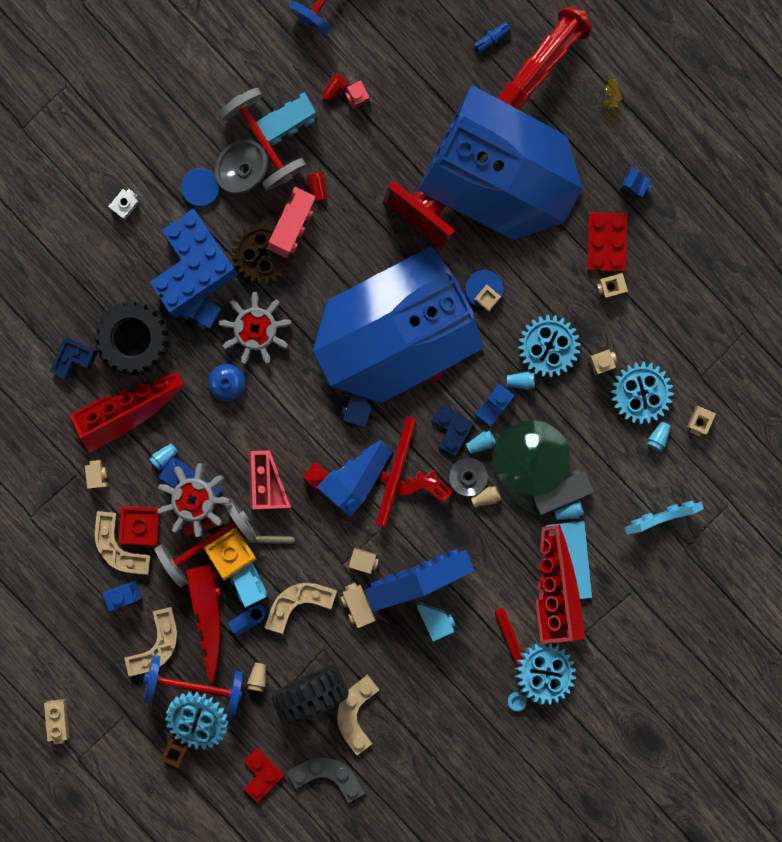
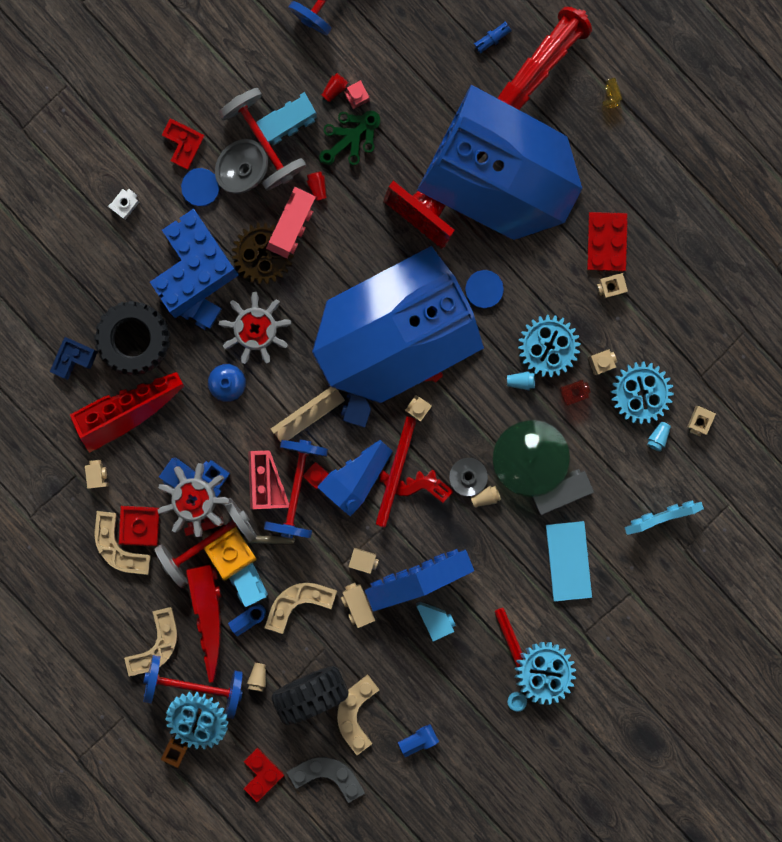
tan brick [44,699,69,744] -> none
blue torso [102,580,143,611] -> none
medium azure cone [149,443,178,471] -> none
dark blue plate [431,404,474,456] -> none
medium azure cone [466,430,496,454] -> none
tan tile [474,285,501,312] -> none
blue arch [475,384,515,426] -> none
red wedge [536,525,585,644] -> none
medium azure cone [554,500,584,520] -> none
blue arch [620,167,652,199] -> none
none -> red plate [162,118,205,170]
none -> blue brick [202,460,231,489]
none -> blue piece [264,440,328,538]
none -> tan fence [271,387,345,442]
none -> dark green plant [319,111,380,166]
none -> blue piece [398,724,439,757]
none -> tan brick [405,395,431,421]
none -> clear red brick [560,380,591,406]

